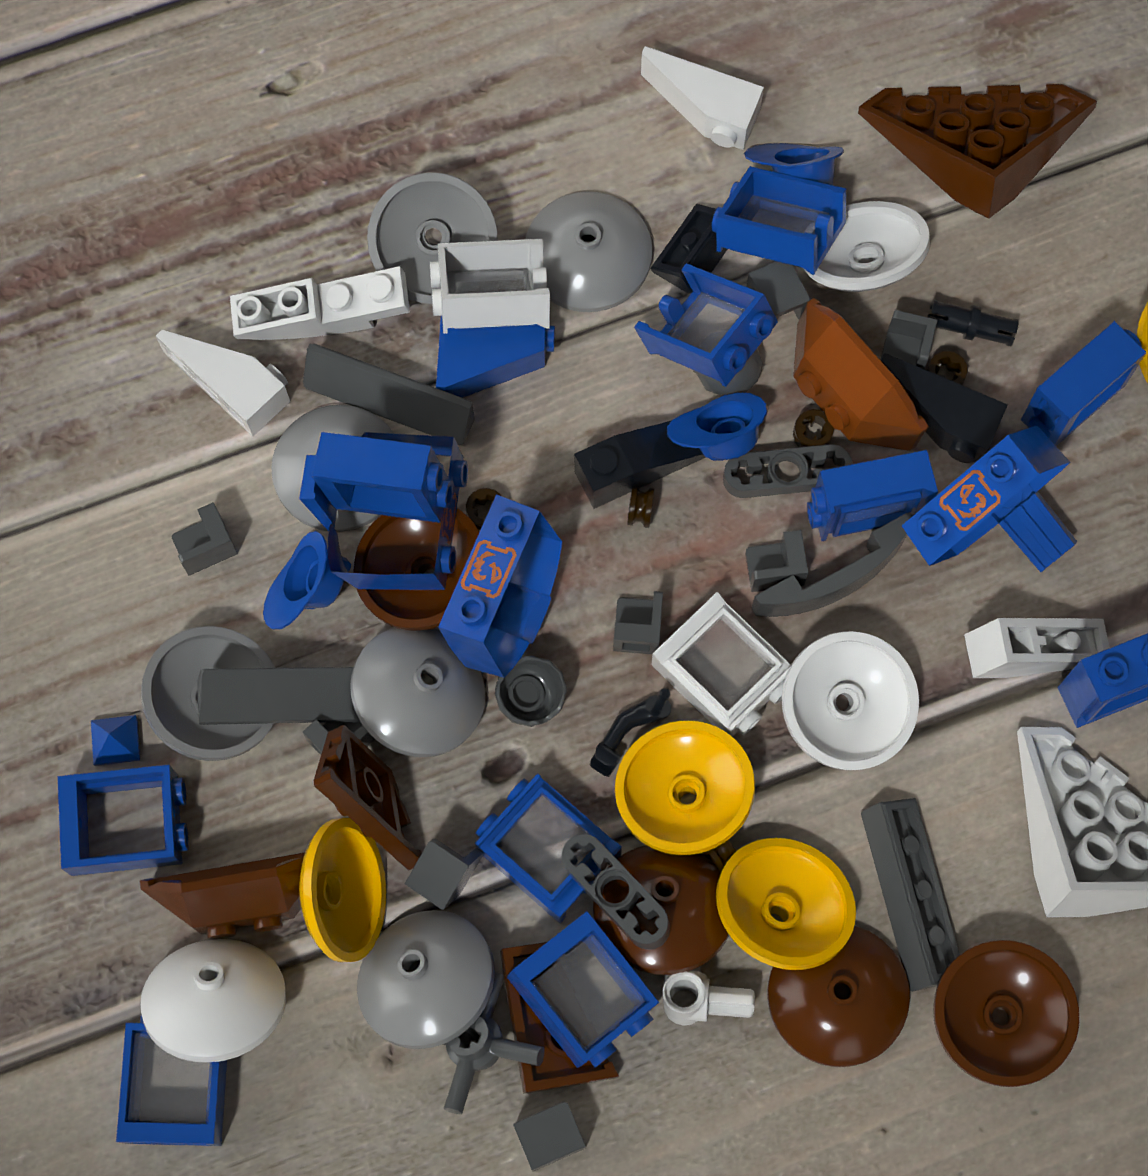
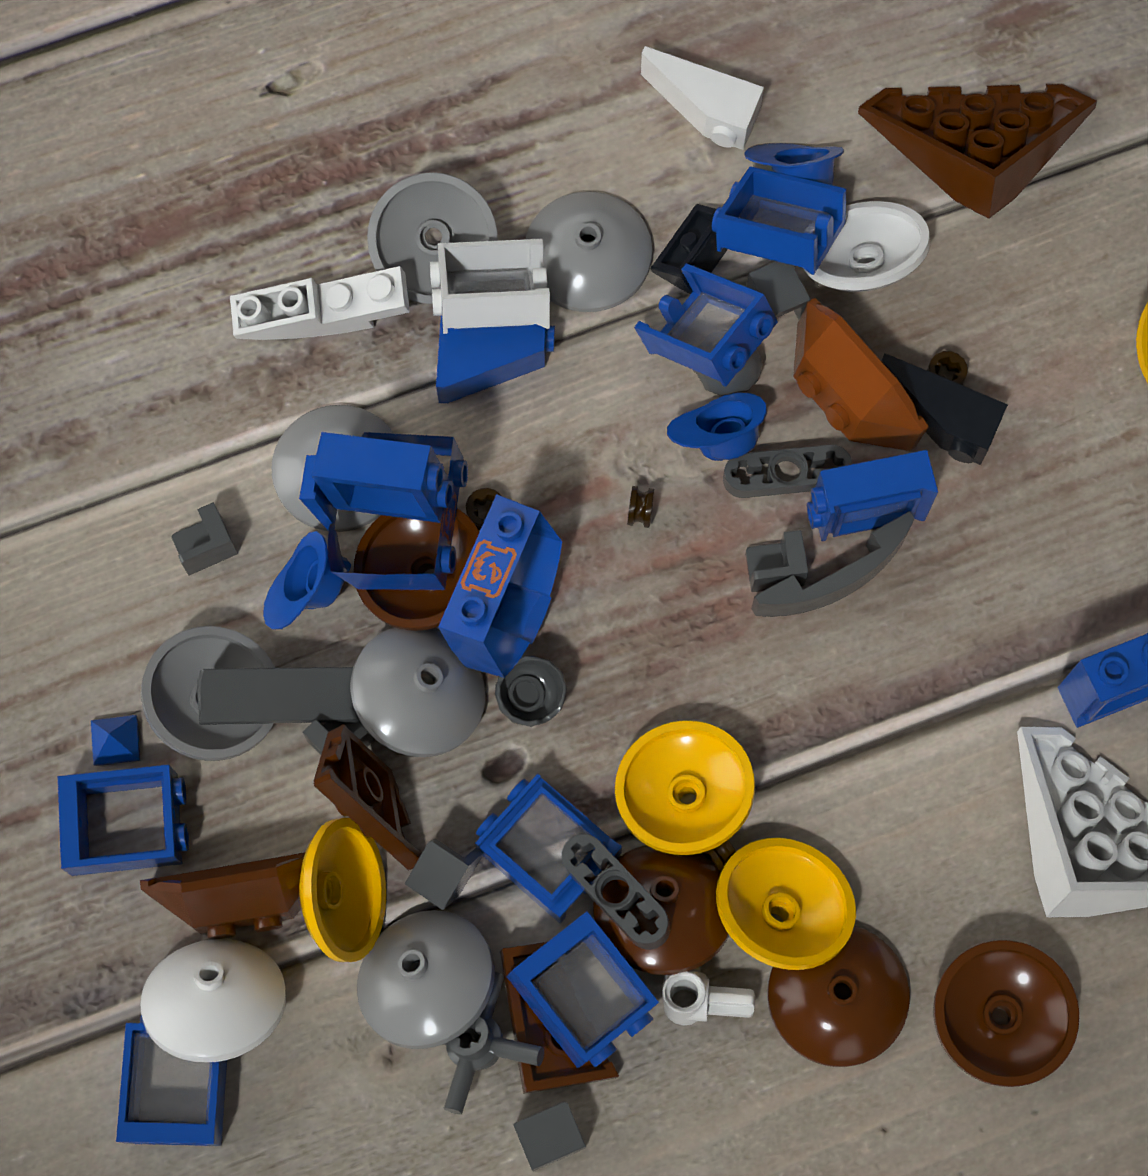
white slope [156,330,290,437] -> none
dark grey slope [303,343,475,445] -> none
black slope [574,420,706,509] -> none
black piece [590,688,671,777] -> none
dark grey panel [613,591,663,654] -> none
window [651,592,791,737] -> none
white dish [782,631,919,770] -> none
dark brown bush [793,409,834,448] -> none
dark grey slope [861,798,960,992] -> none
dark grey panel [880,310,937,369] -> none
blue piece [902,426,1077,572] -> none
black pin [927,299,1019,347] -> none
white slope [964,618,1110,678] -> none
blue window [1021,321,1147,446] -> none

